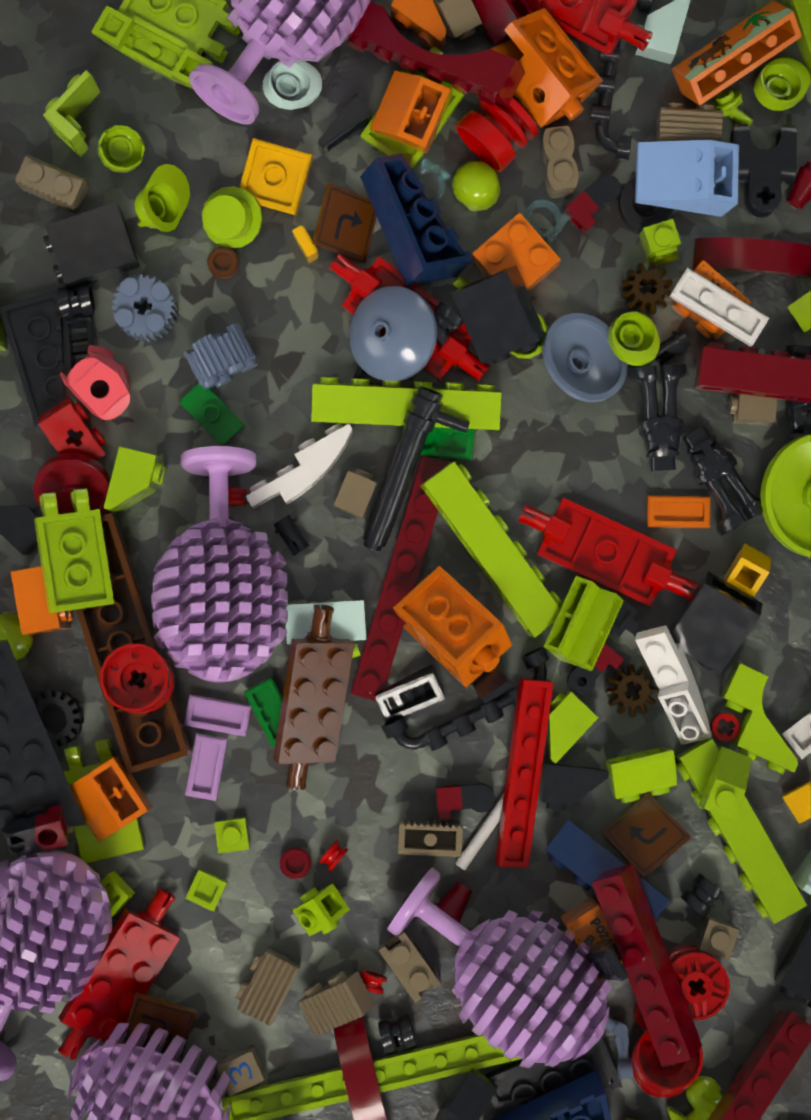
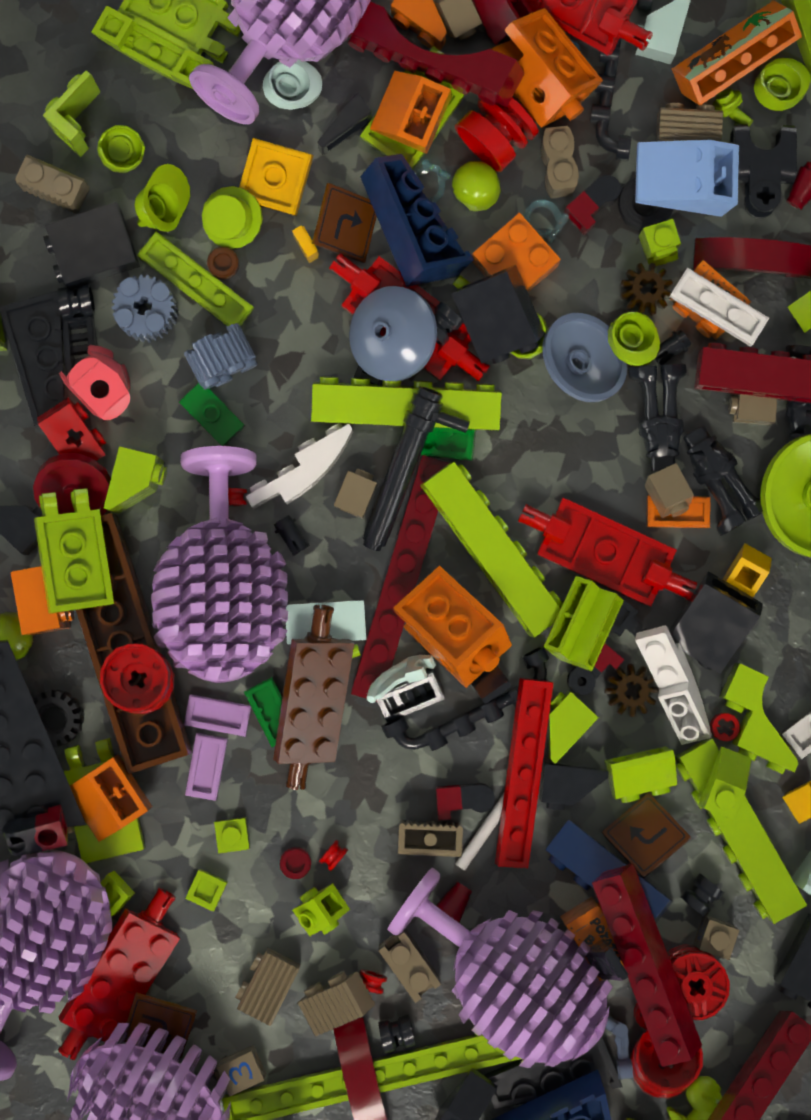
none -> lime tile [137,231,254,326]
none -> light aqua piece [366,655,436,703]
none -> dark tan brick [645,463,694,518]

